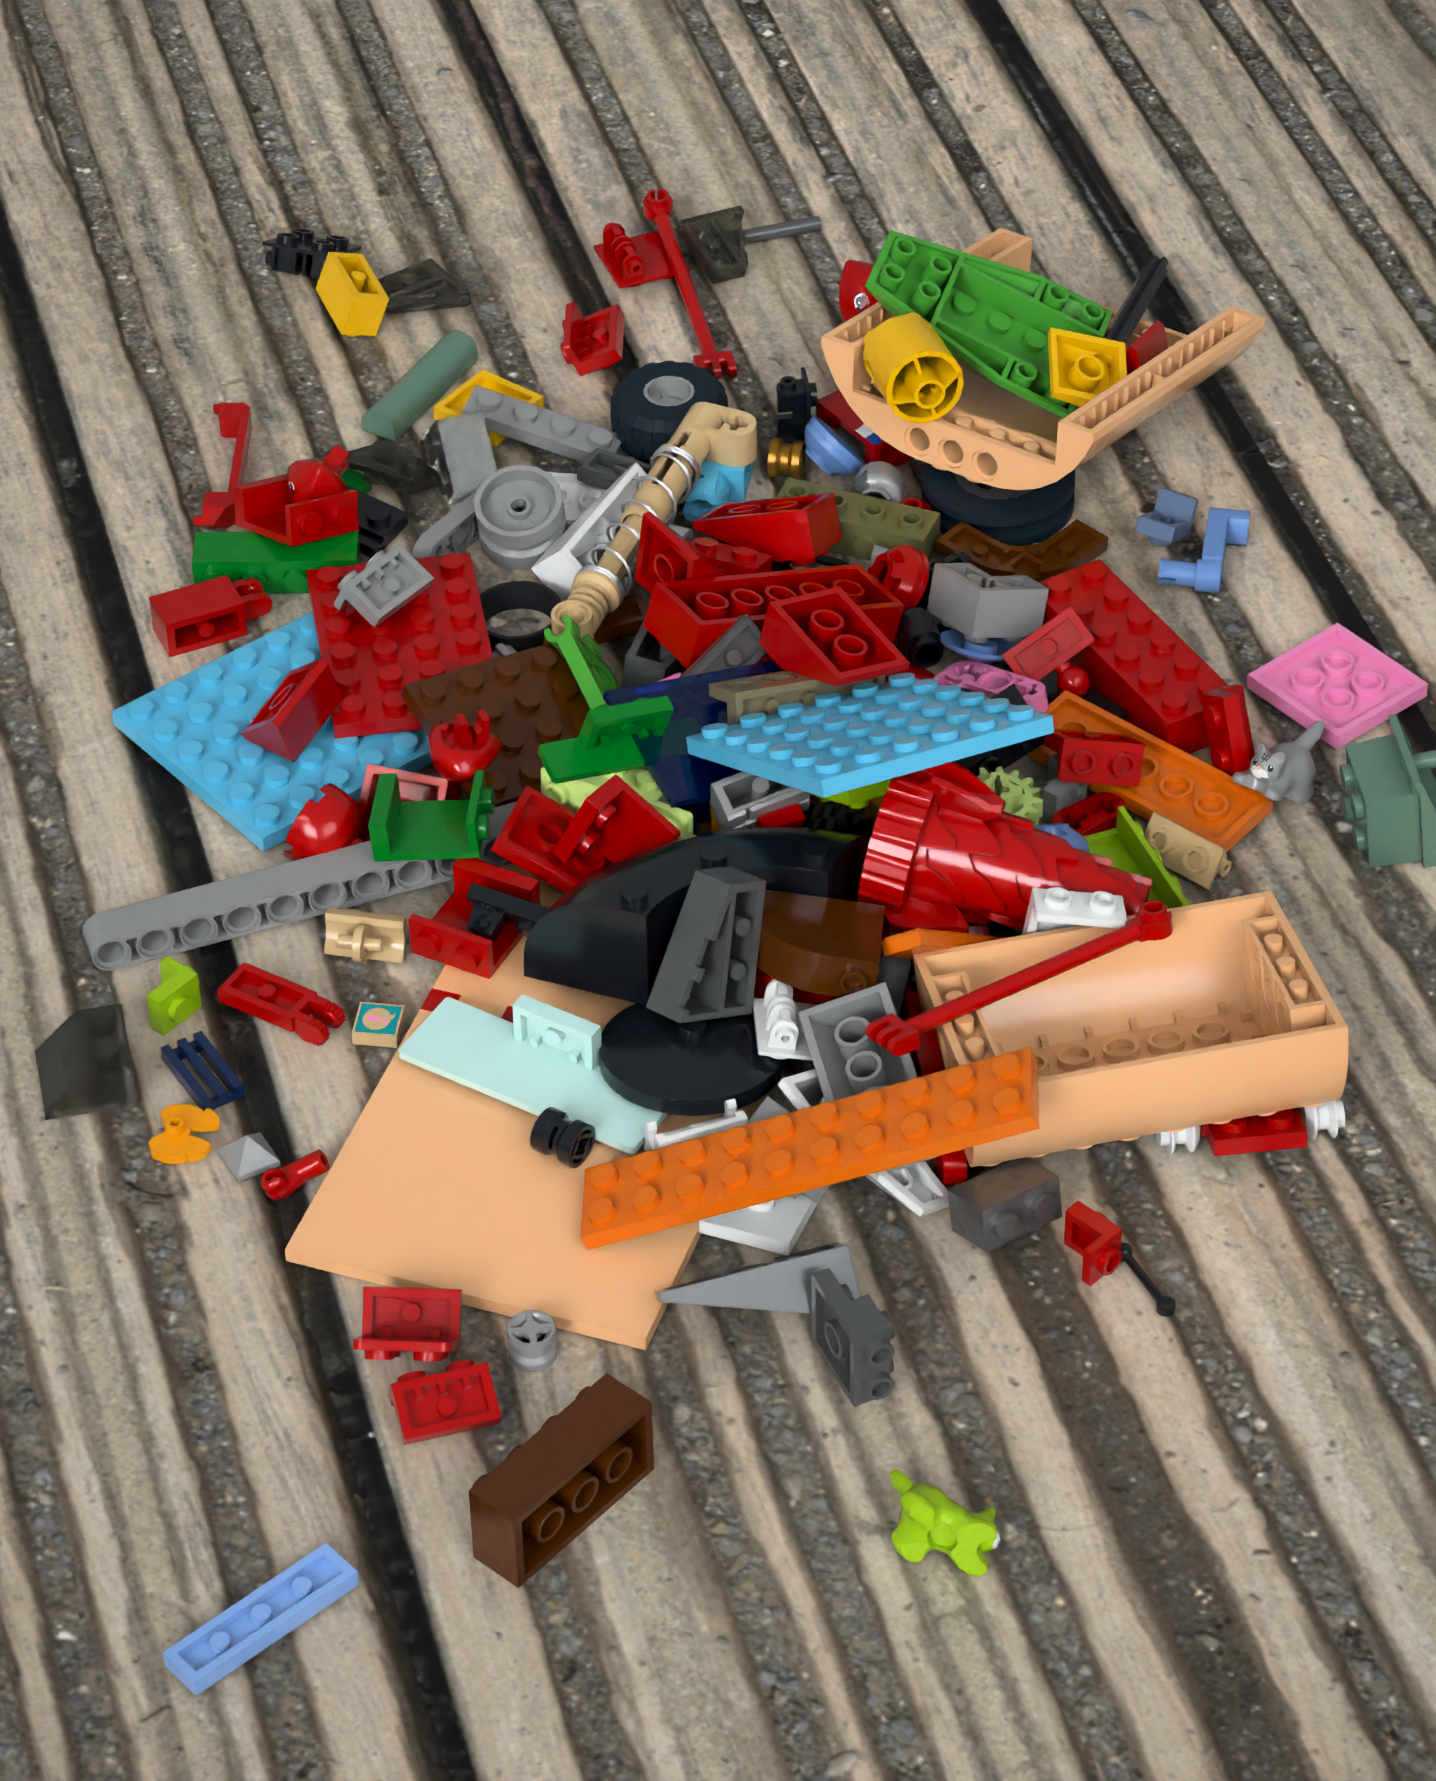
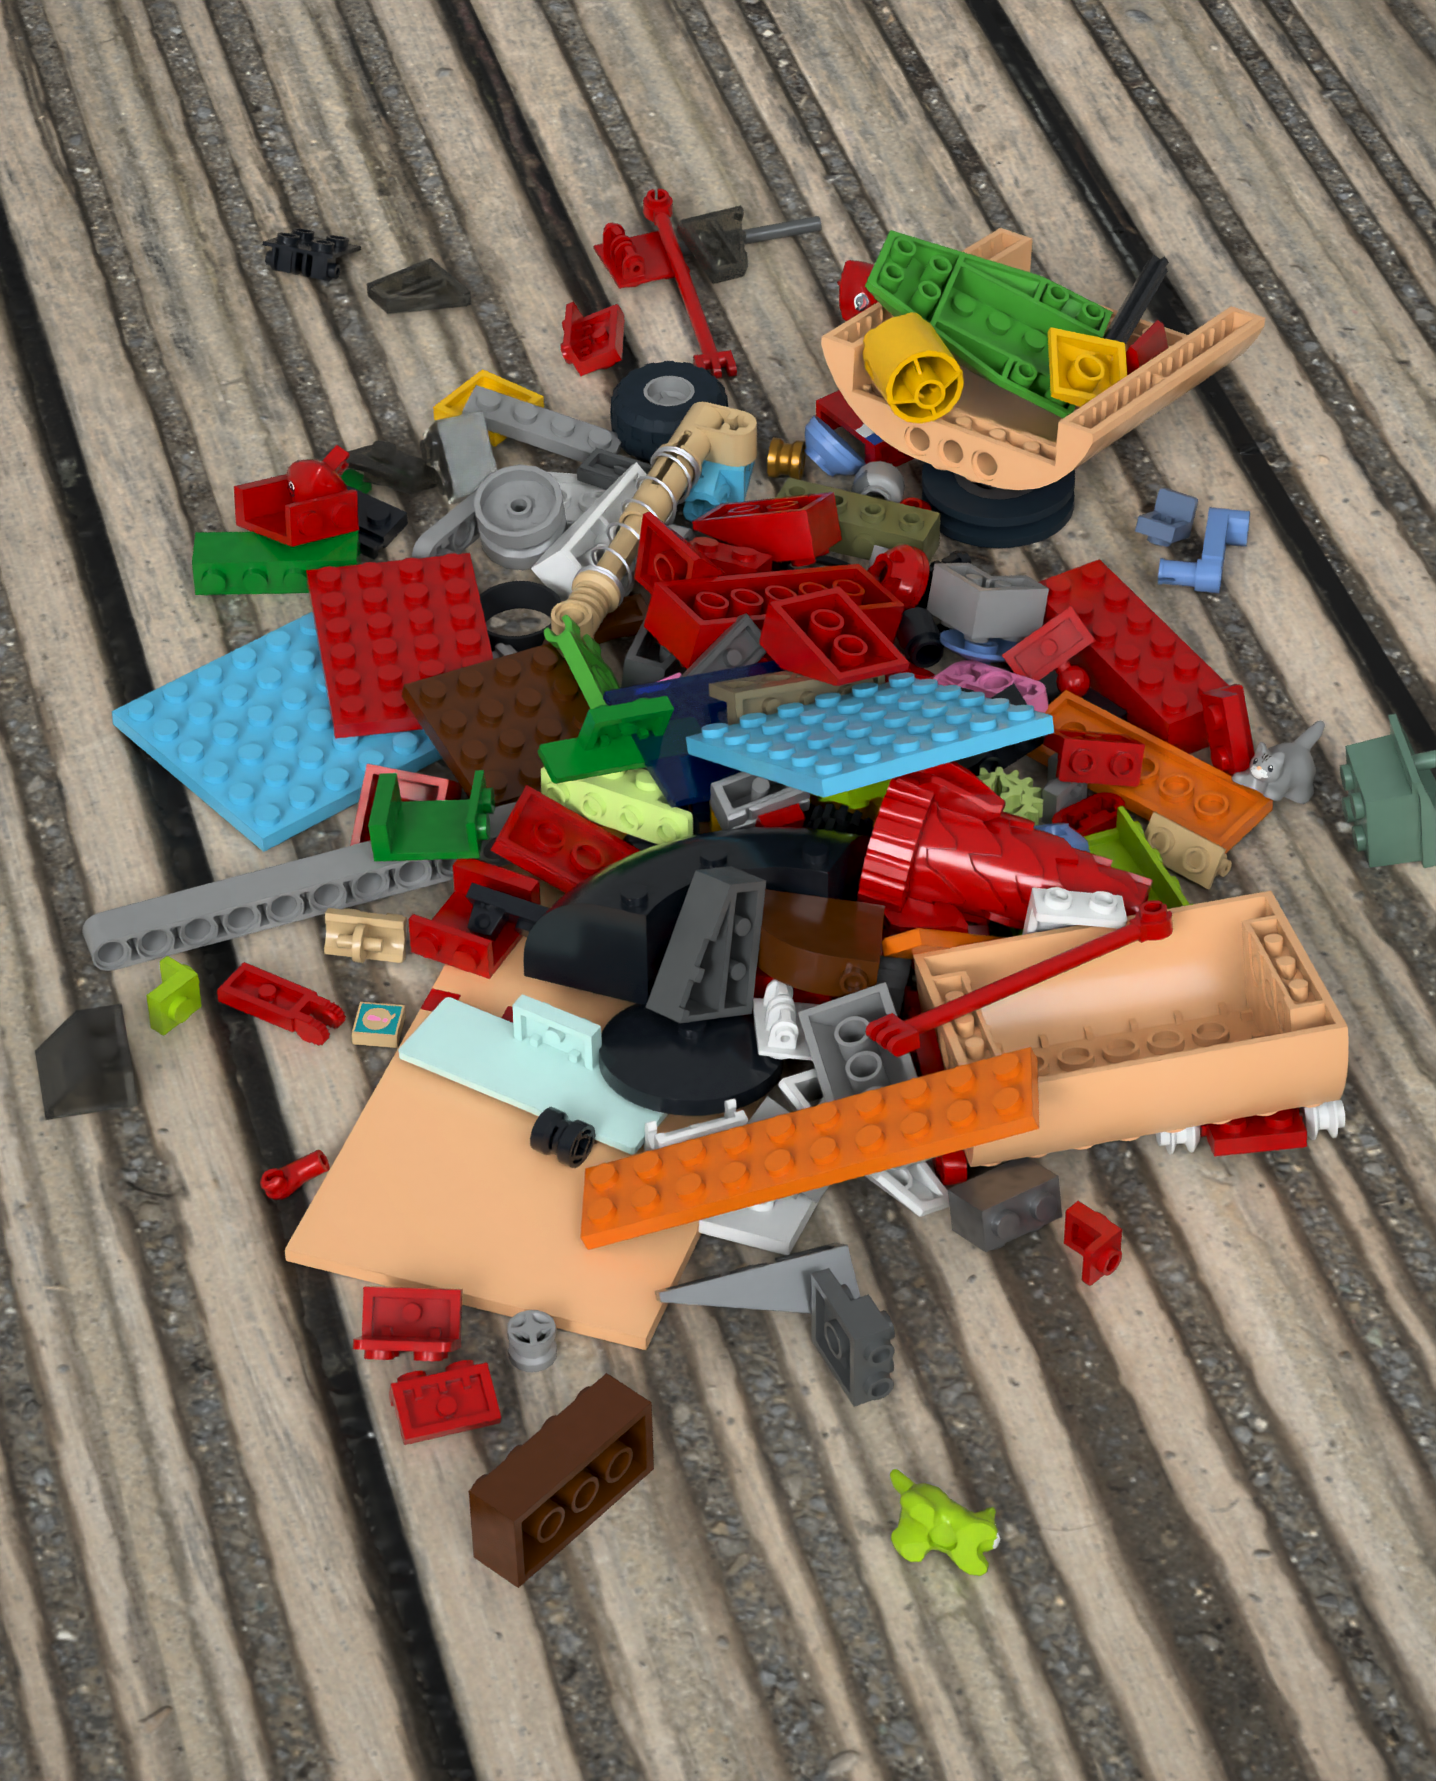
light orange piece [148,1104,220,1164] -> none
red hinge [149,575,273,658] -> none
dark blue tile [160,1031,245,1111] -> none
light blue plate [163,1543,359,1696] -> none
red piece [193,402,252,528] -> none
light grey slope [218,1132,281,1183] -> none
red slope [240,658,343,762] -> none
red cylinder [284,783,366,861] -> none
yellow brick [315,252,389,337] -> none
light grey bracket [333,544,434,628] -> none
sand green brick [361,330,478,441] -> none
red piece [428,709,503,783] -> none
red bracket [552,774,681,863] -> none
black hinge [776,367,818,444] -> none
reddish brown plate [935,519,1108,582] -> none
black hinge [1121,1243,1176,1317] -> none
bright pink plate [1247,622,1428,750] -> none

